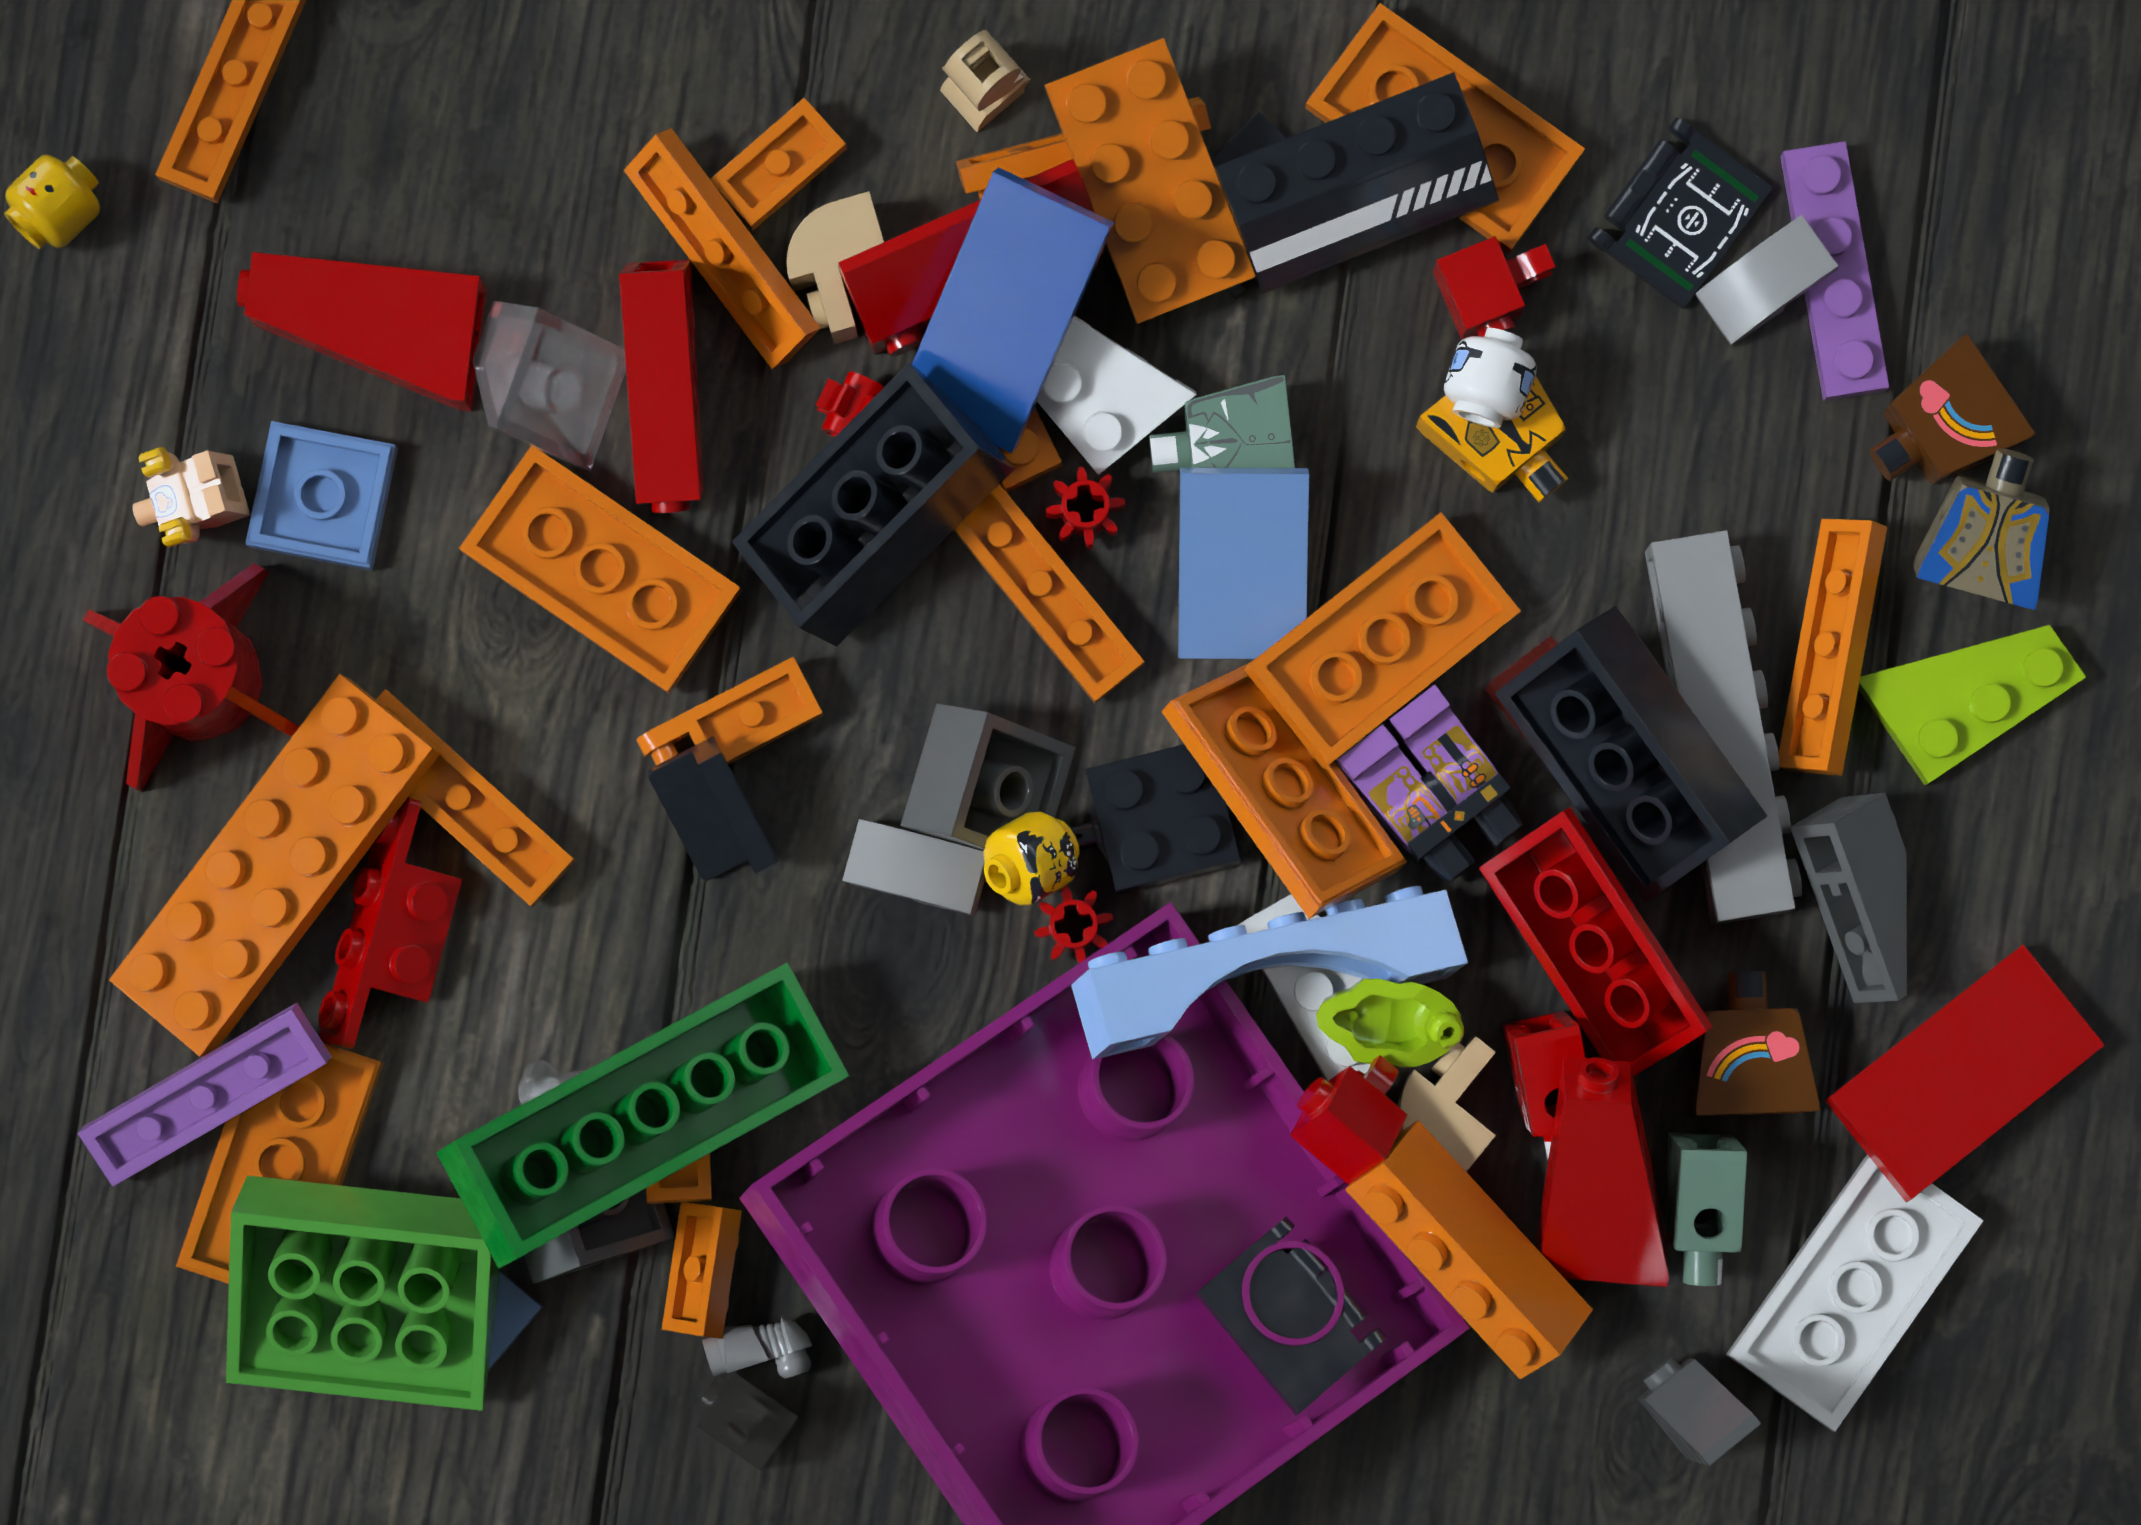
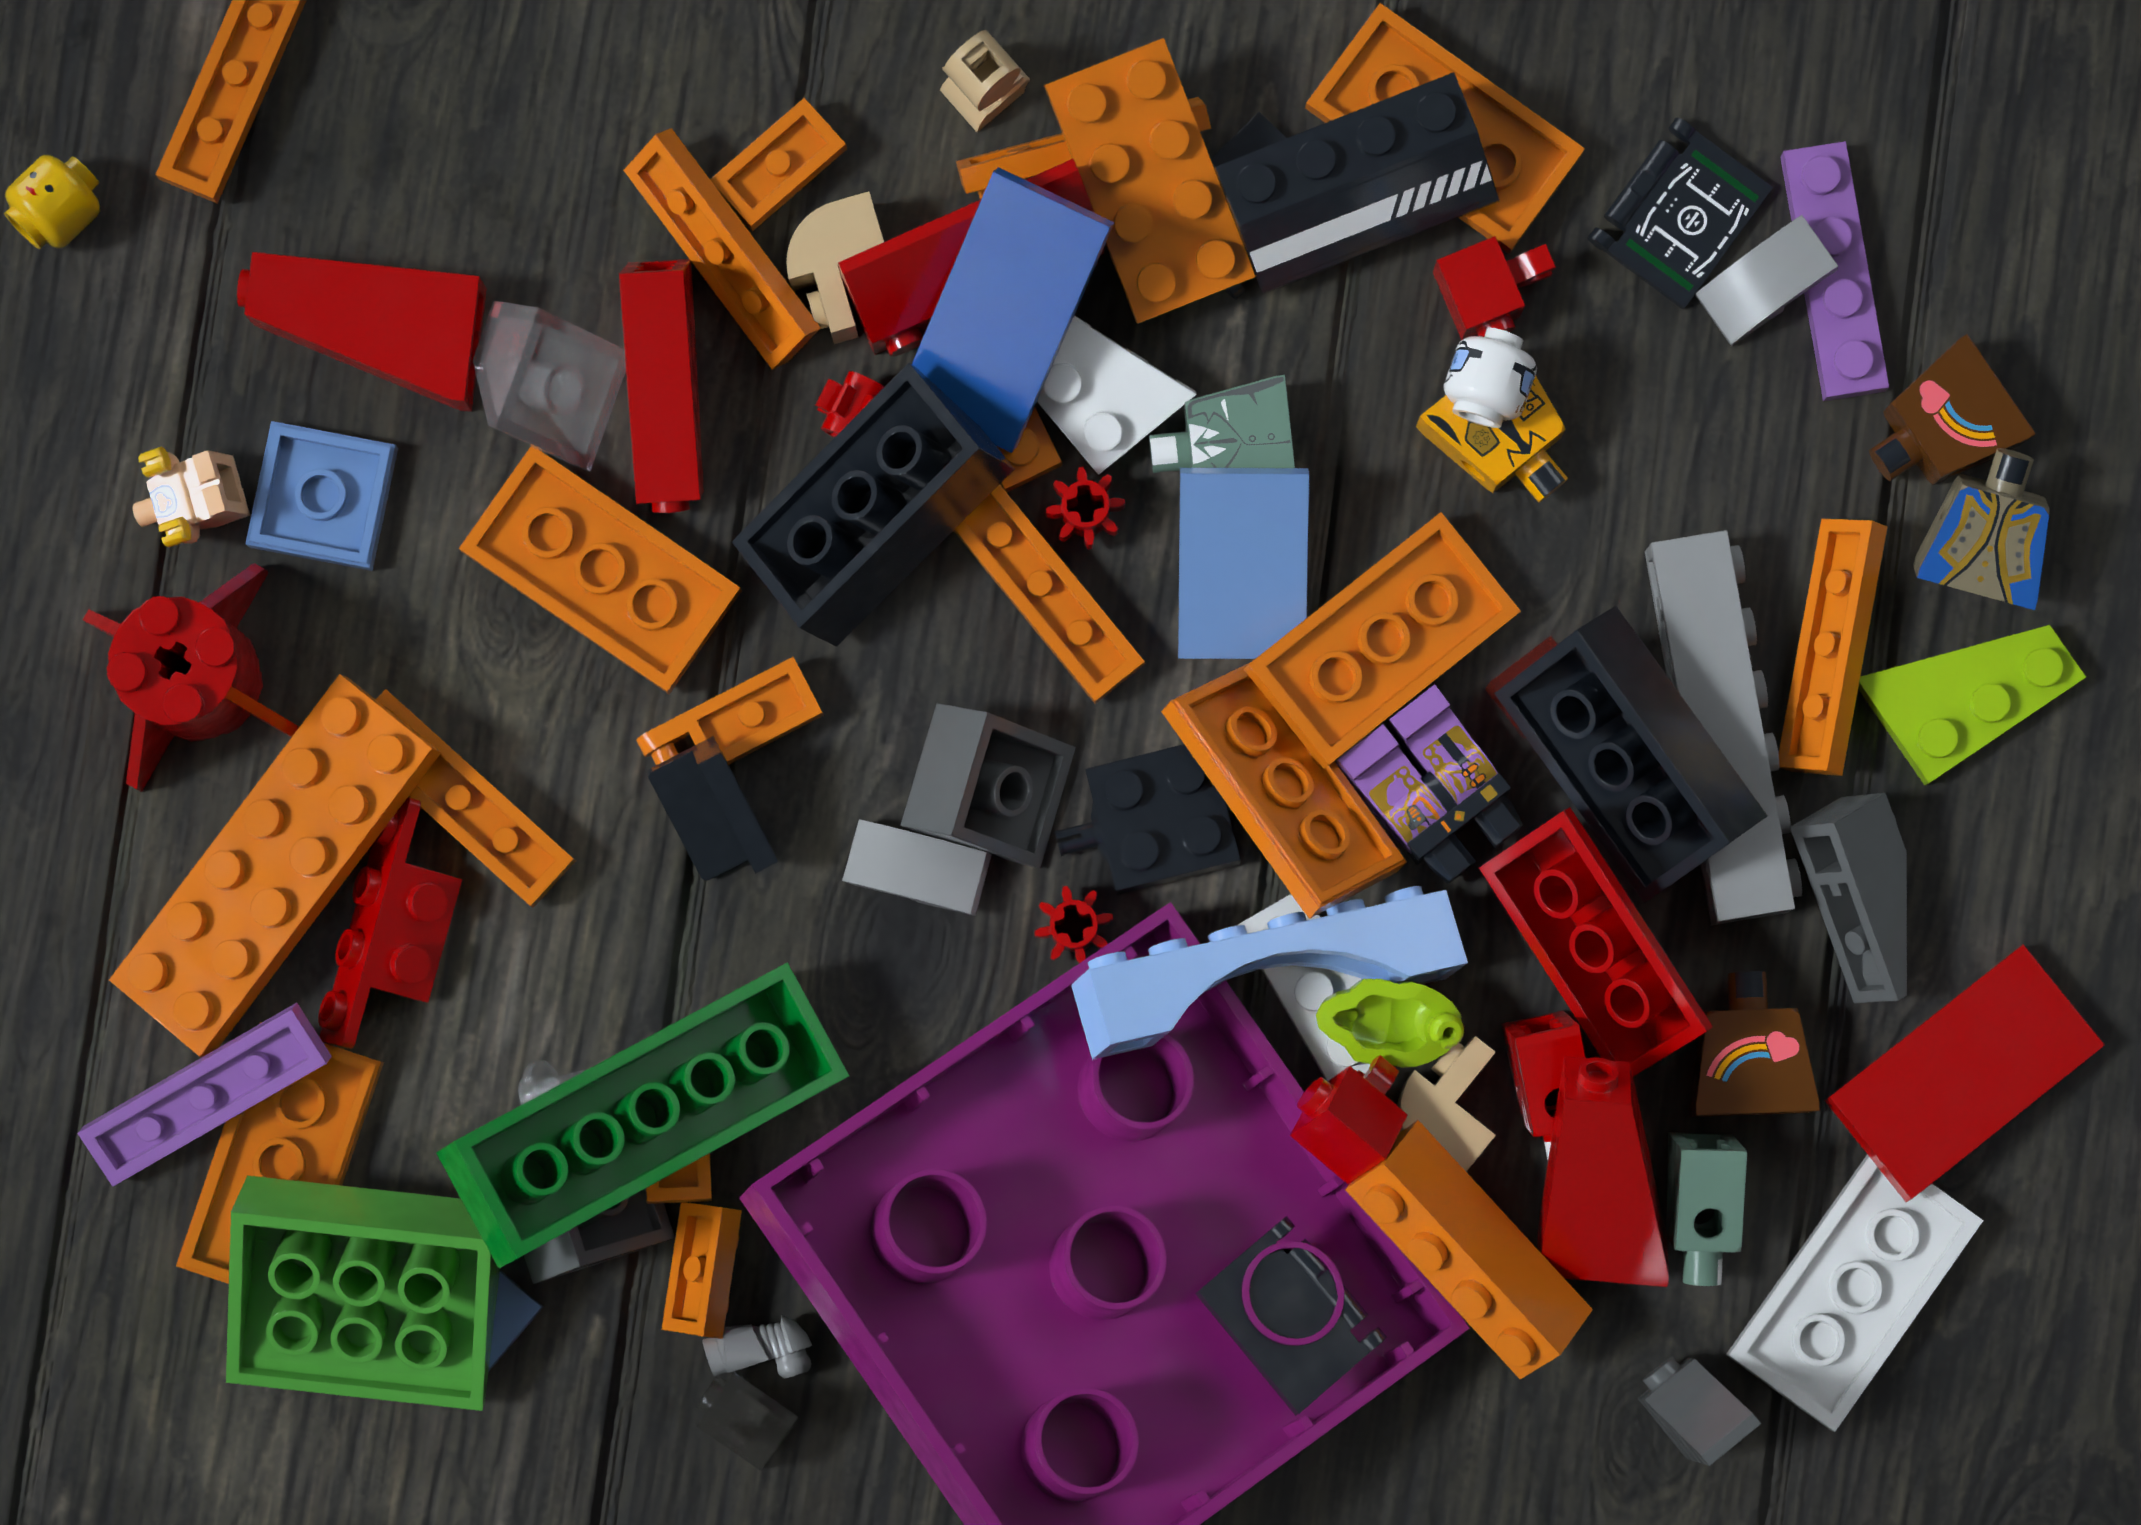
yellow head [983,811,1079,906] -> none

